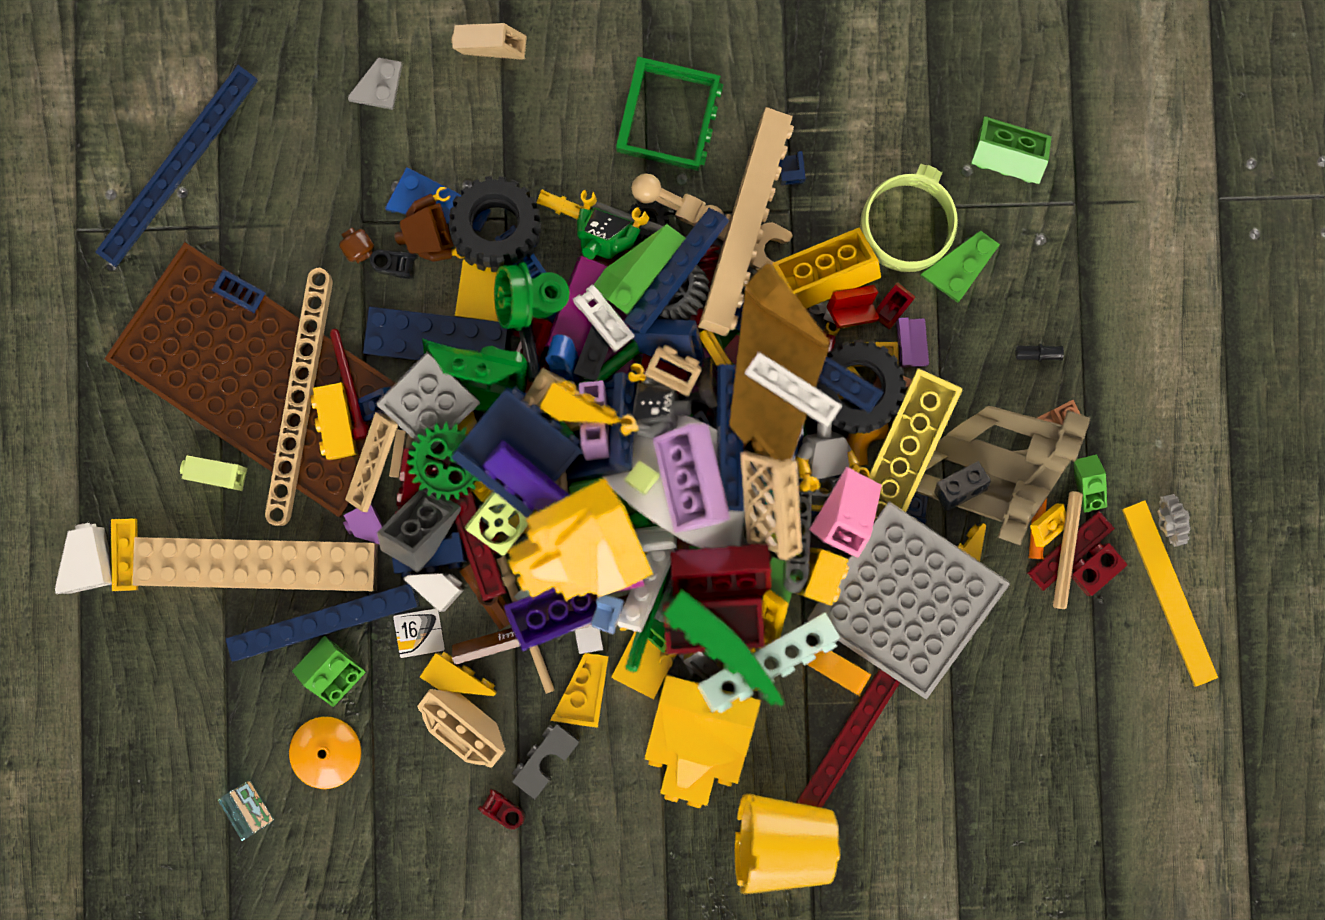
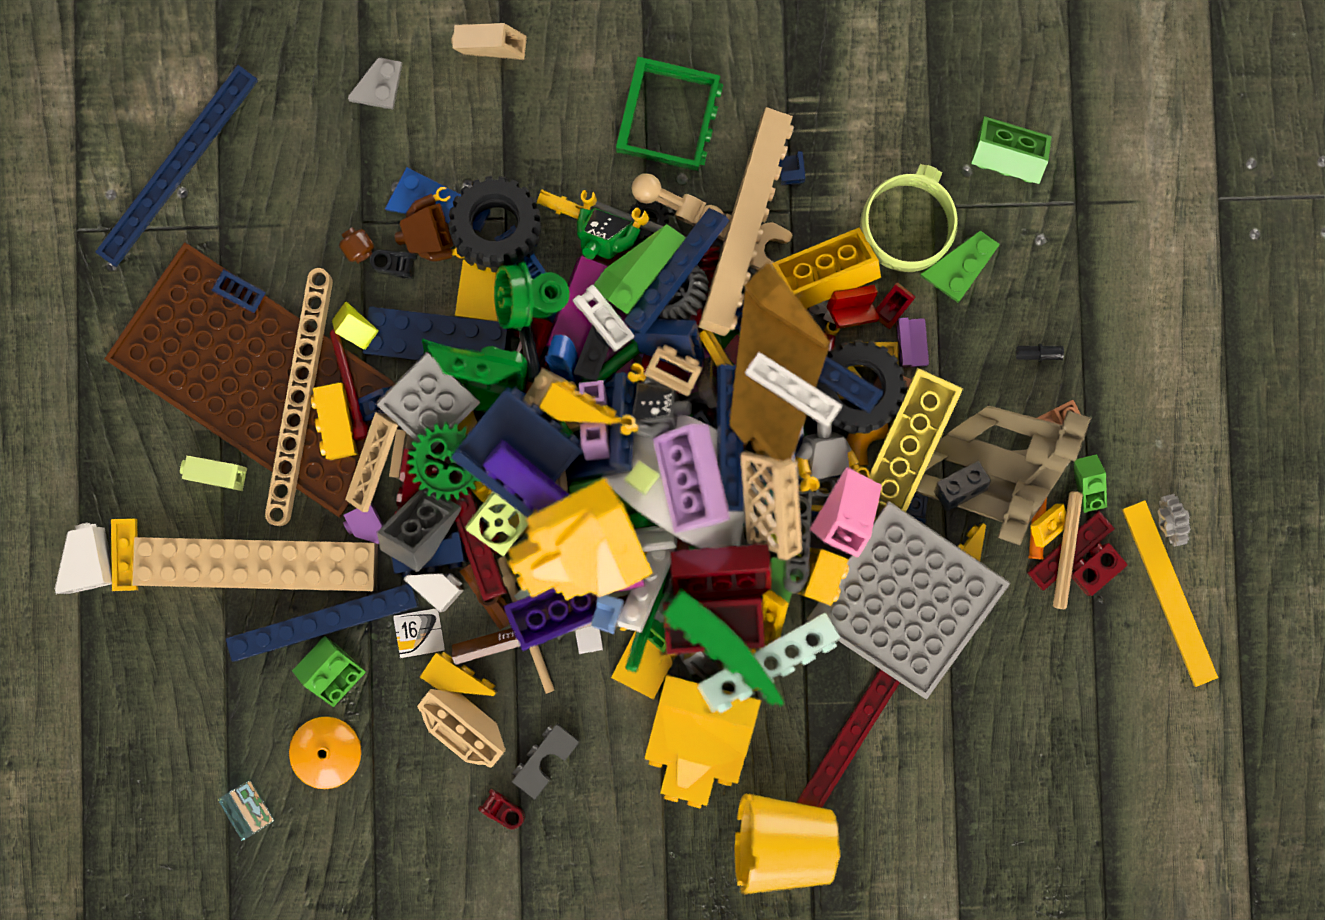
yellow wing [550,653,609,728] -> none
light orange slope [807,643,871,695] -> none
none -> neon yellow slope [332,302,379,350]

